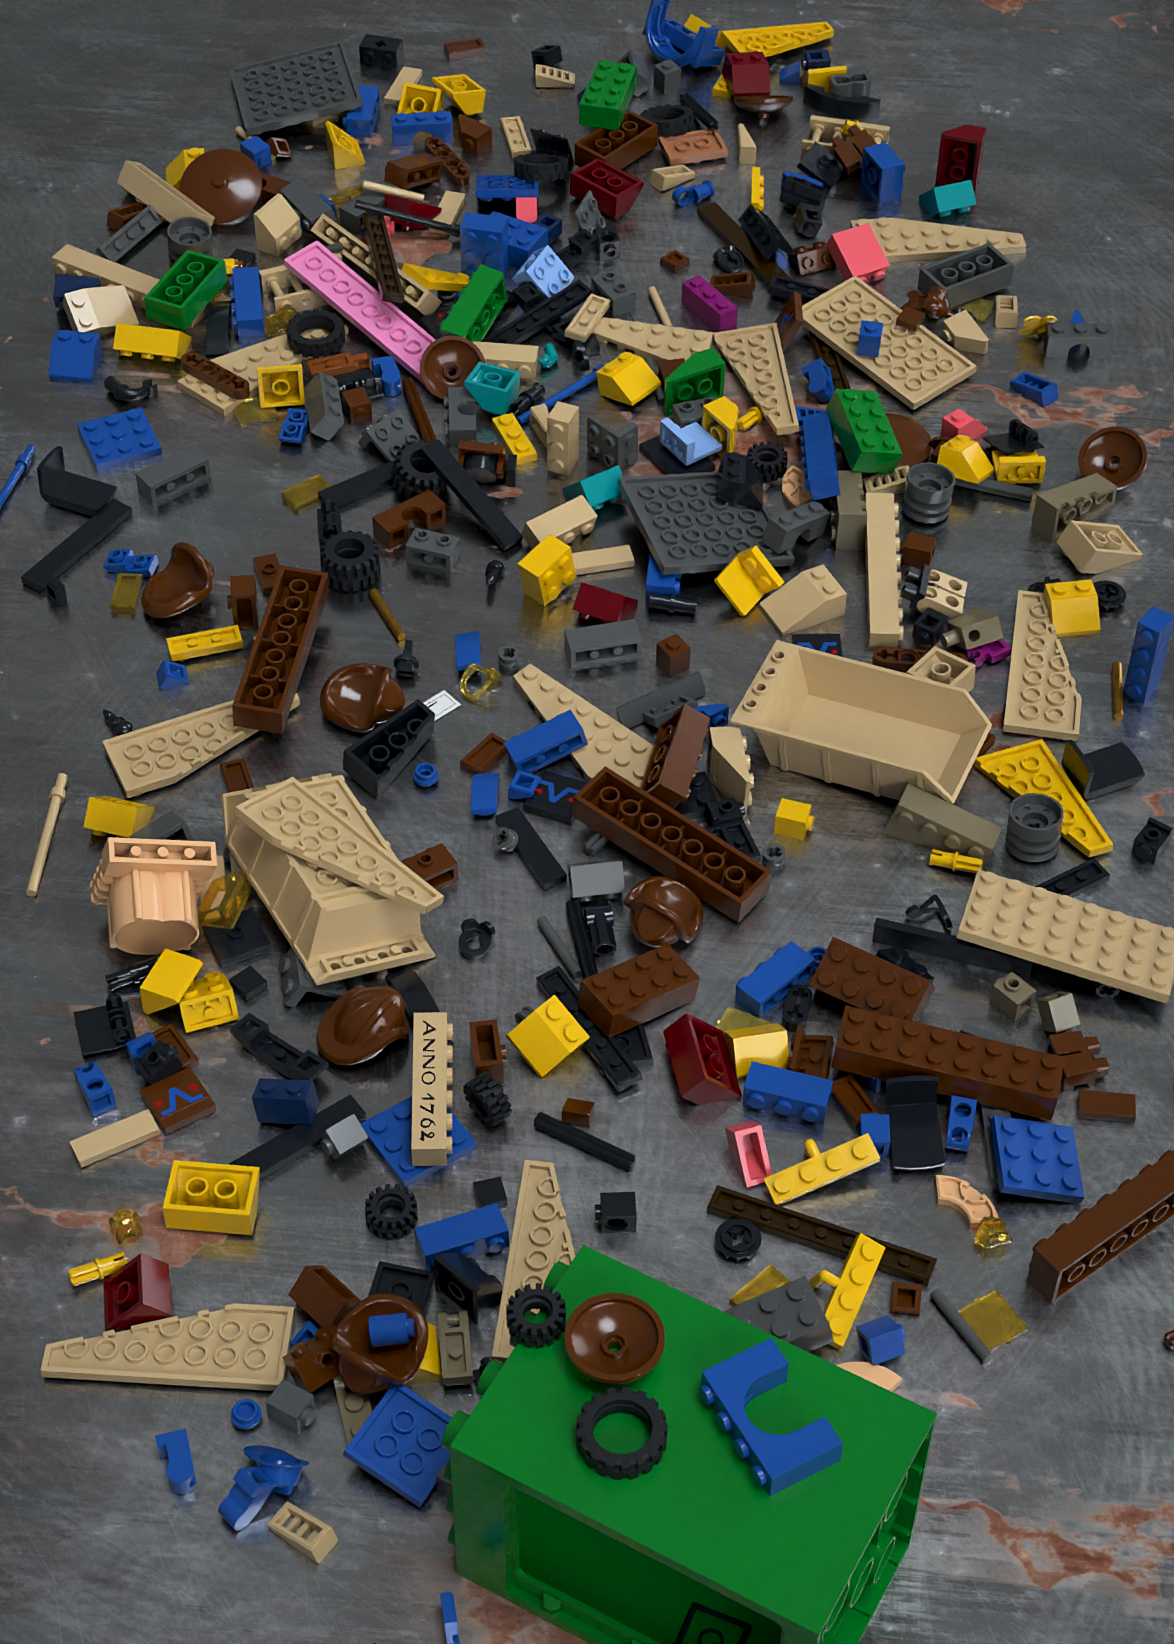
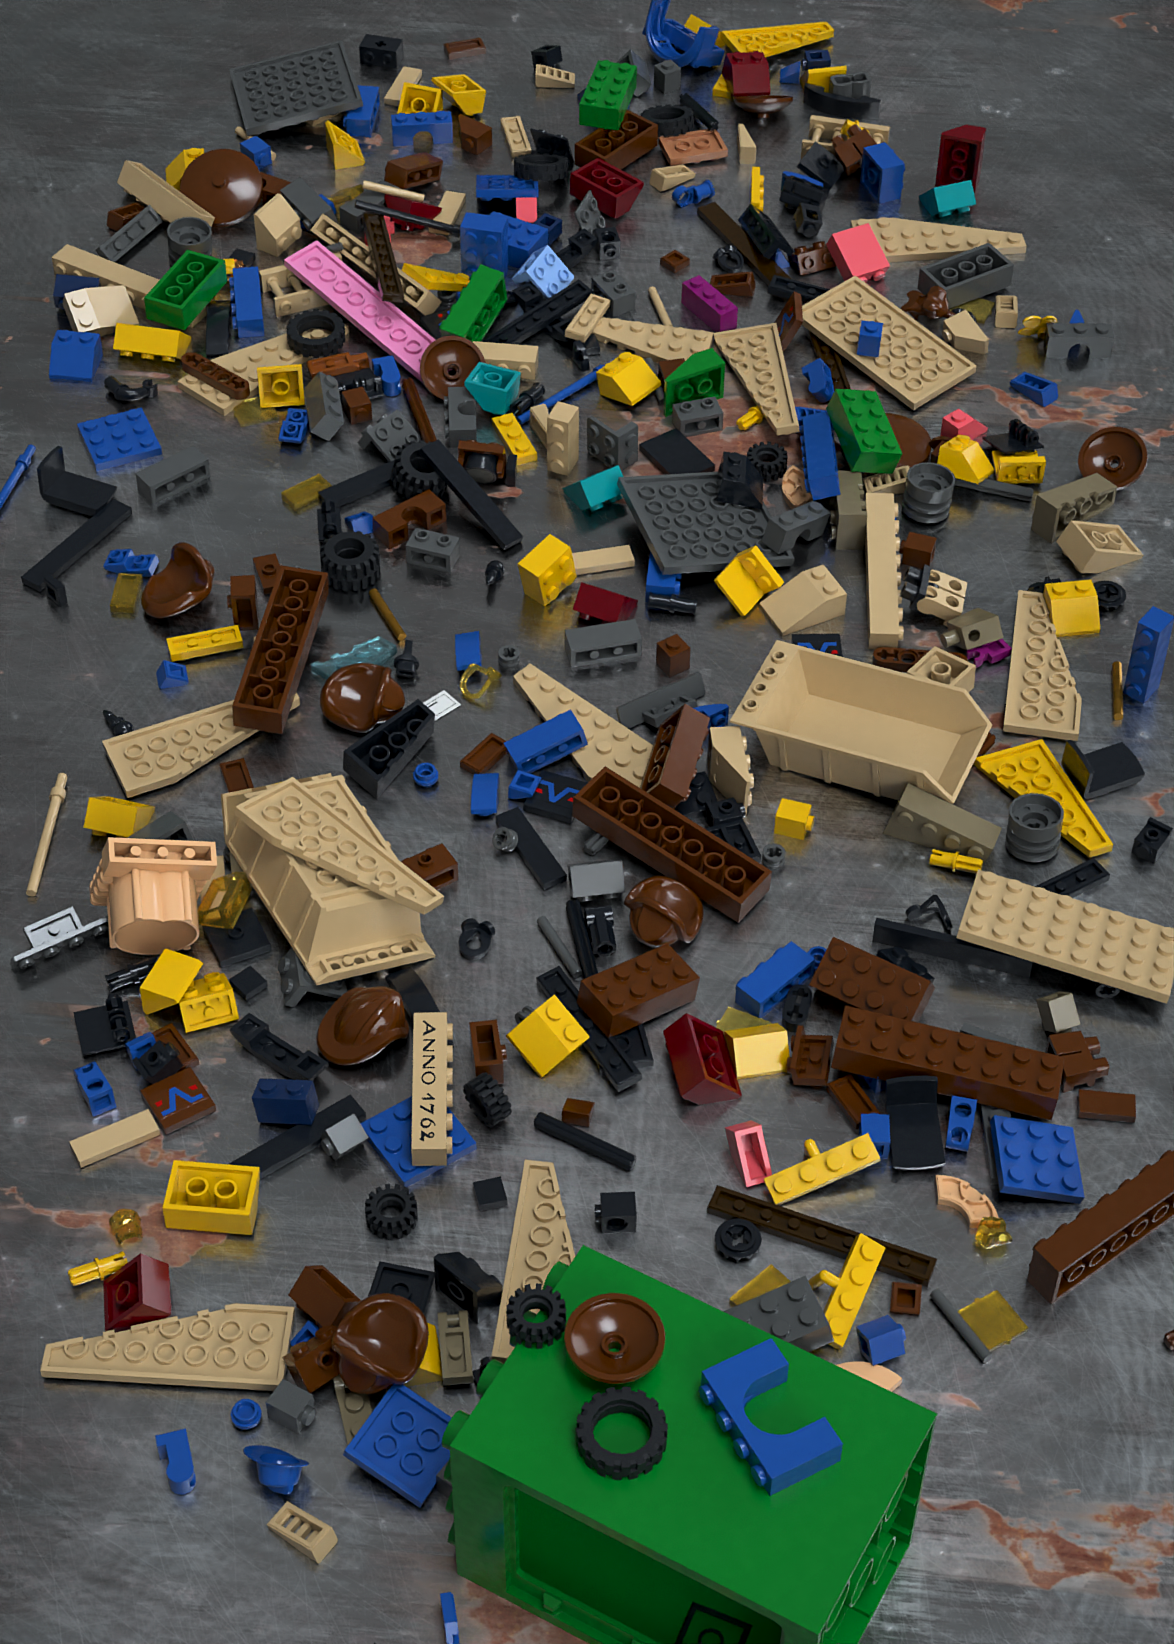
blue leg [218,1466,276,1530] -> none
clear yellow plate [264,308,298,337] -> none
reddish brown slope [265,137,292,158] -> none
blue brick [369,1312,415,1347] -> none
blue brick [414,1203,509,1271] -> none
reddish brown beam [425,136,471,186] -> none
tan brick [521,495,598,550] -> none
teal arm [538,343,559,368] -> none
light blue bracket [660,417,722,466] -> none
yellow slope [702,396,739,459] -> none
blue brick [742,1061,833,1123] -> none
reddish brown tile [896,306,925,331] -> none
black brick [912,607,949,647] -> none
dark tan brick [990,972,1036,1022] -> none
none -> bracket [10,906,109,969]
none -> clear light blue wing [311,636,397,680]
none -> blue slope [344,511,373,534]

